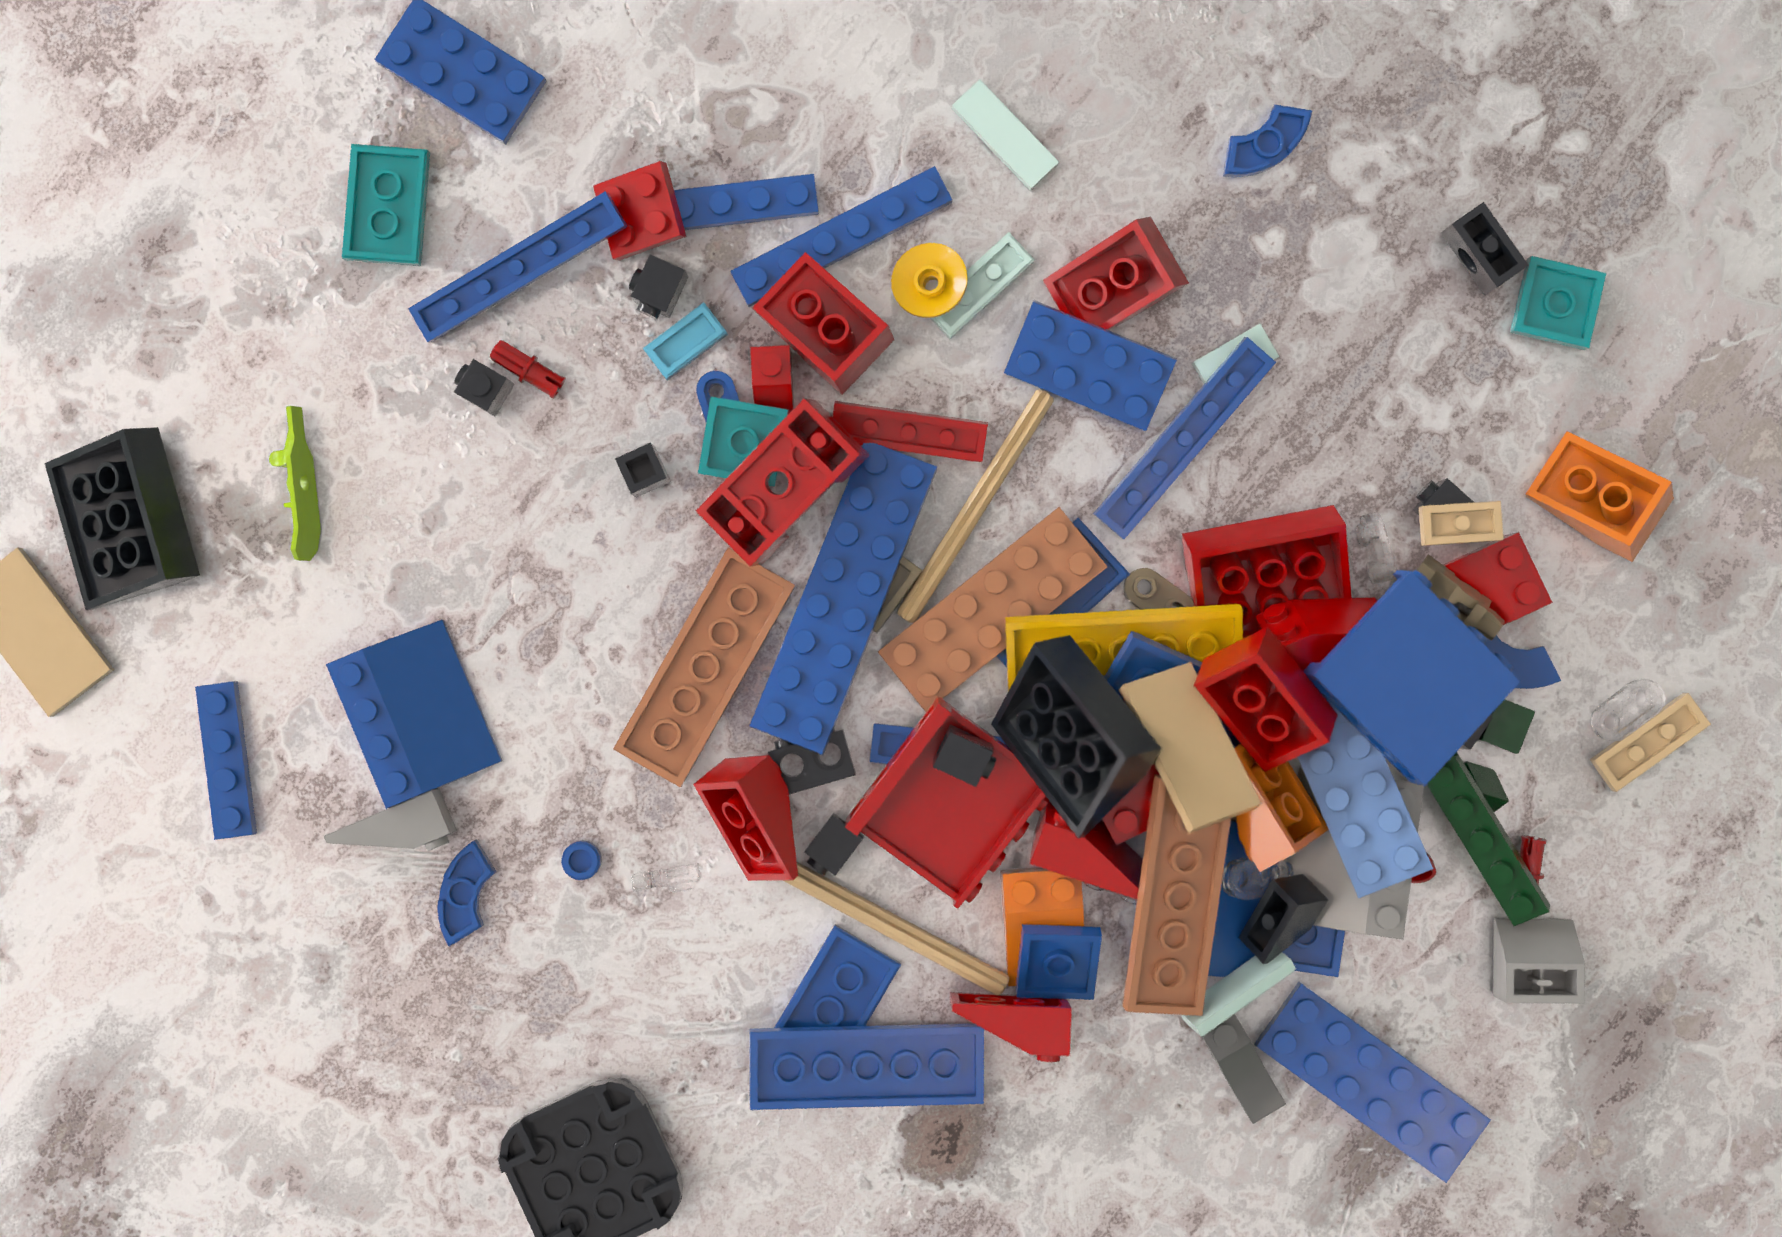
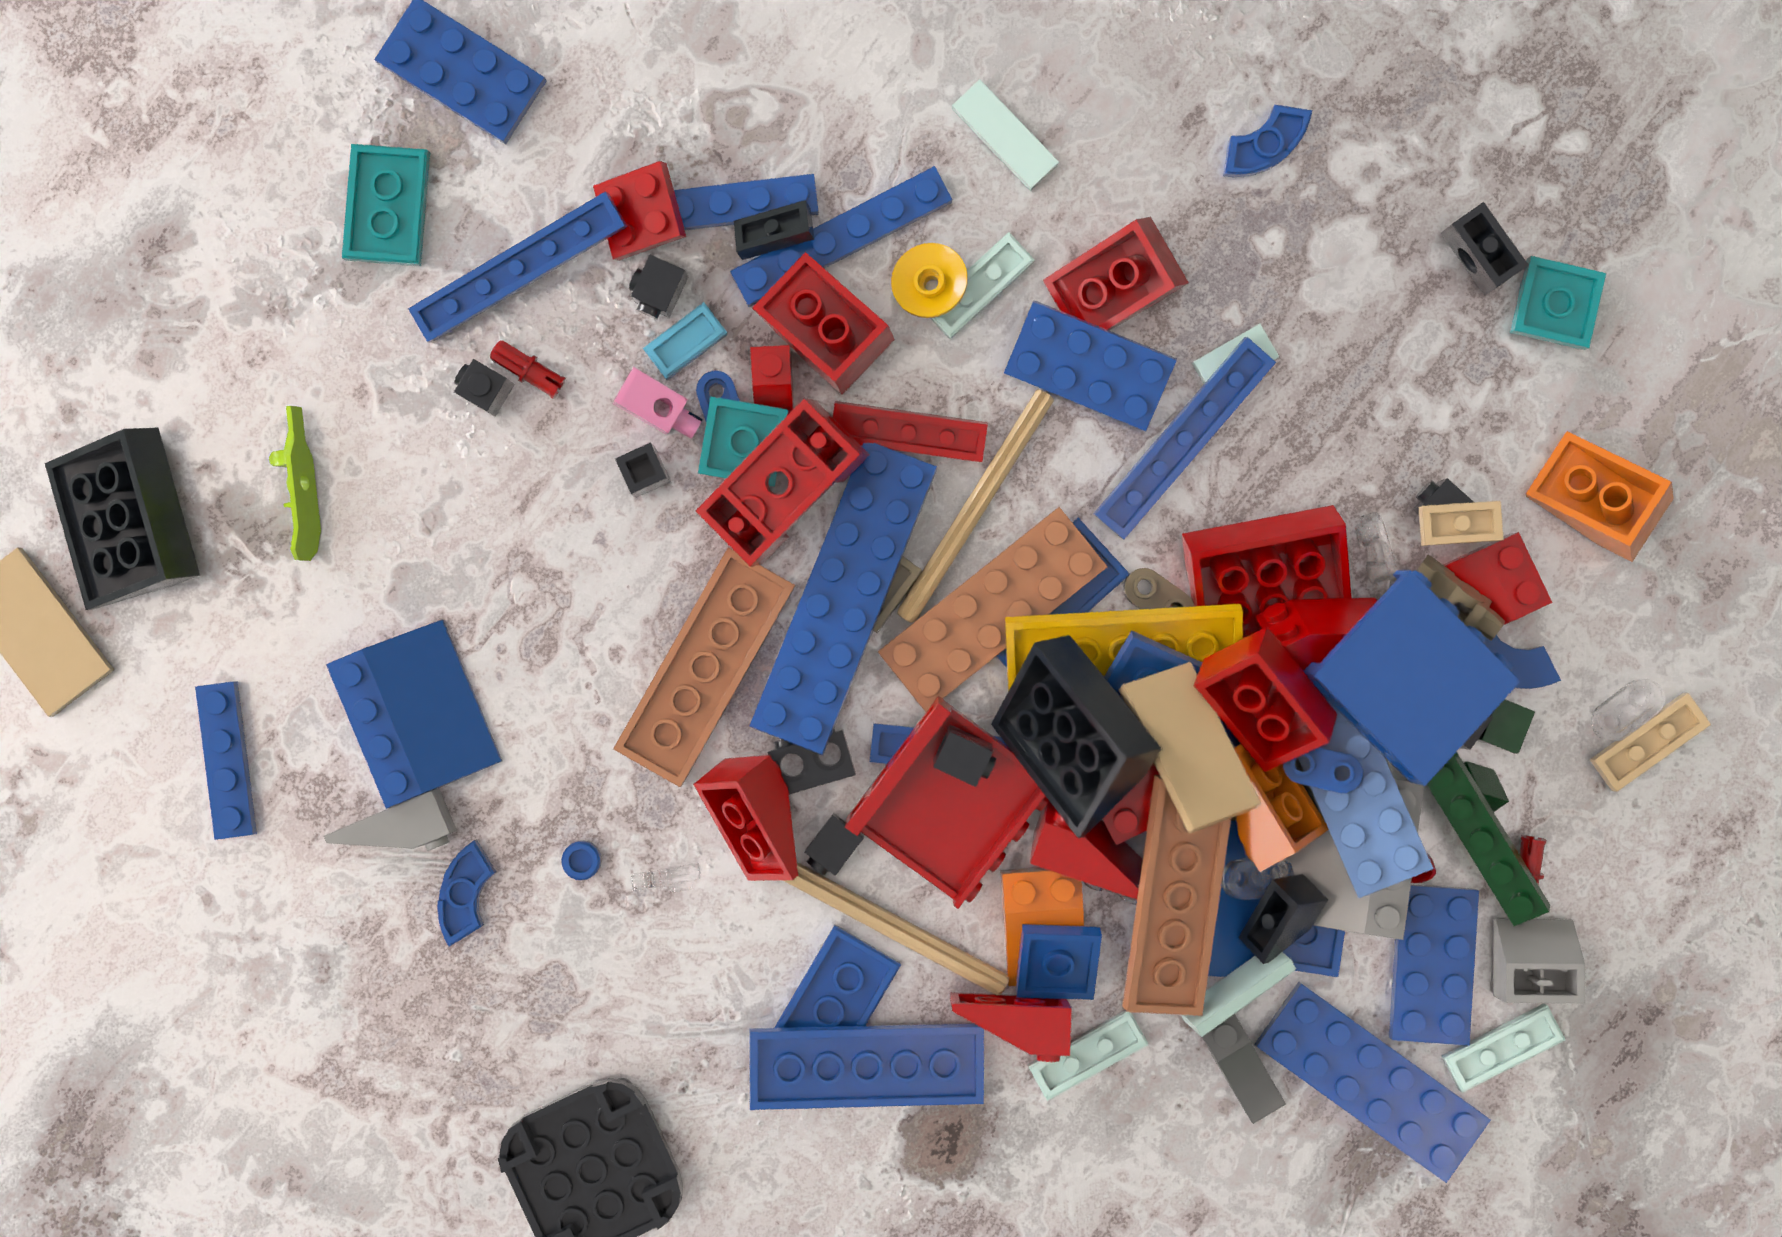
none -> bright pink torso [612,367,703,439]
none -> black plate [734,200,814,260]
none -> light aqua tile [1028,1010,1149,1101]
none -> blue plate [1283,747,1363,793]
none -> blue plate [1389,884,1479,1046]
none -> light aqua tile [1442,1004,1565,1093]

